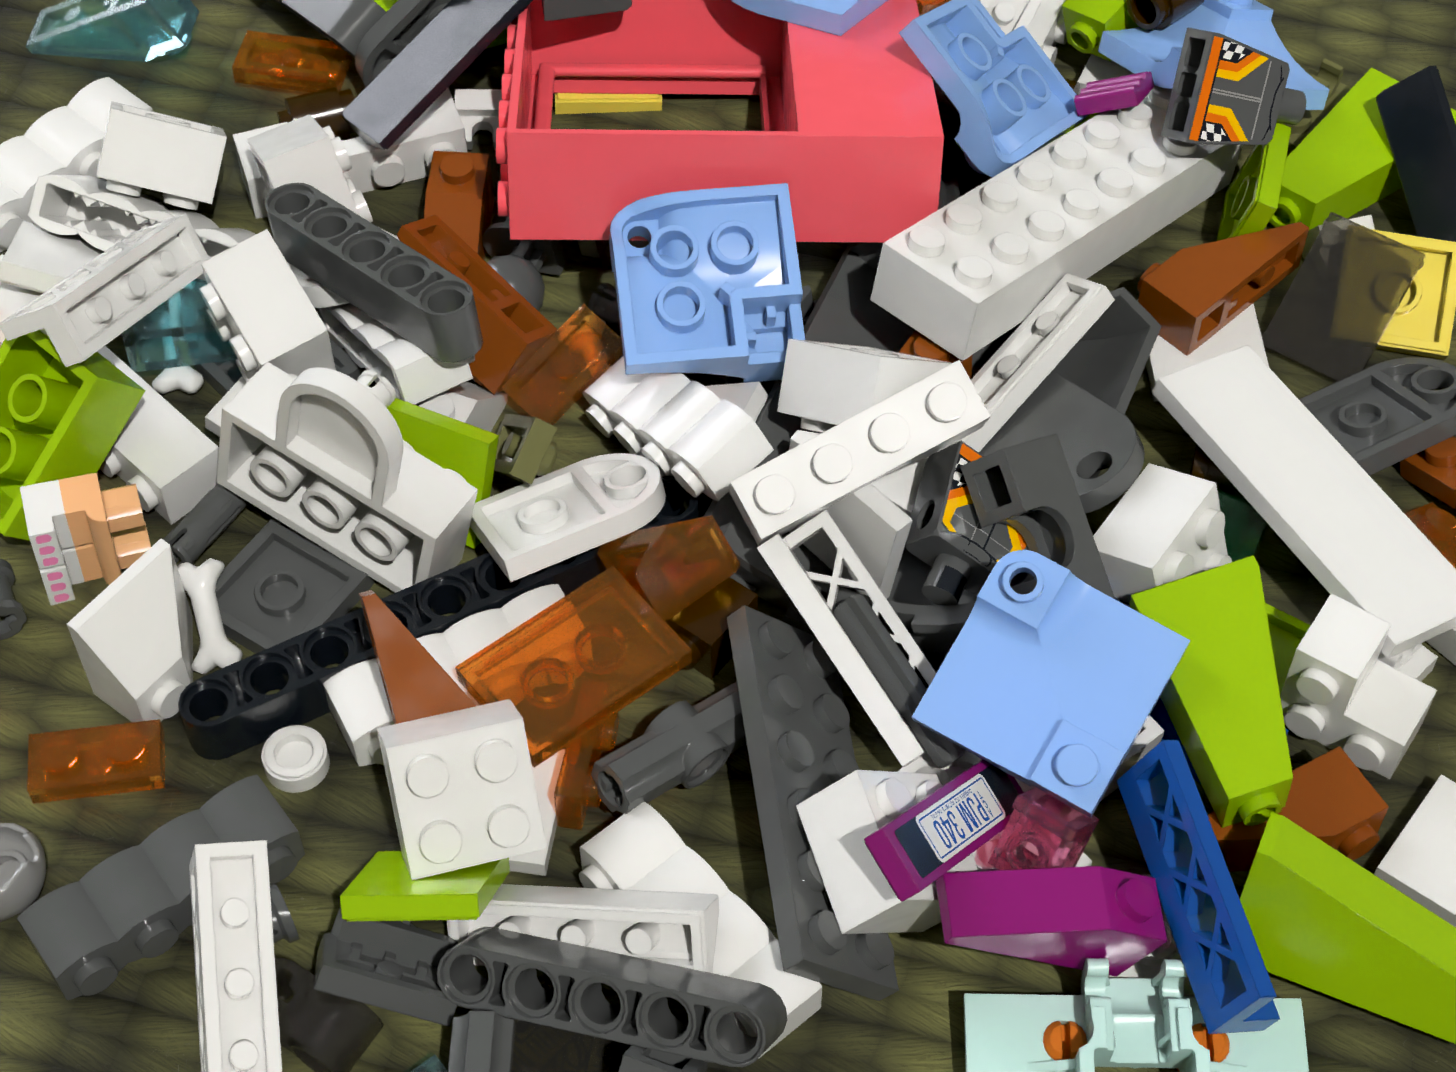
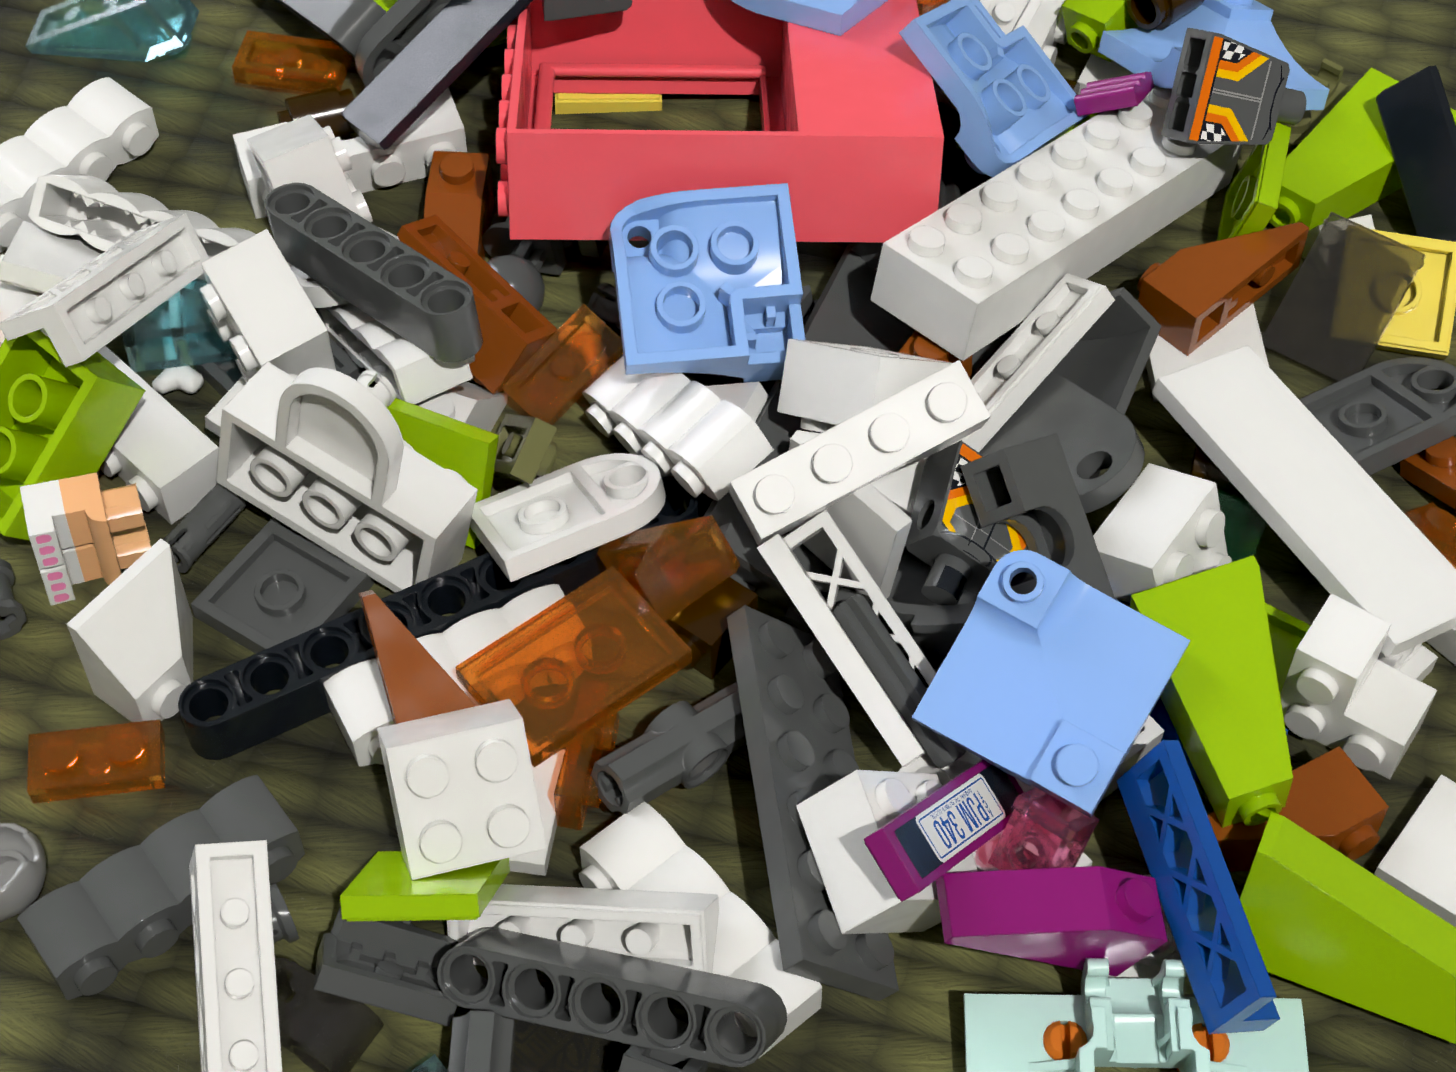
white brick [96,101,227,210] -> none
white piece [177,558,243,674] -> none
white tile [261,725,330,793] -> none
white tile [455,89,502,150] -> none

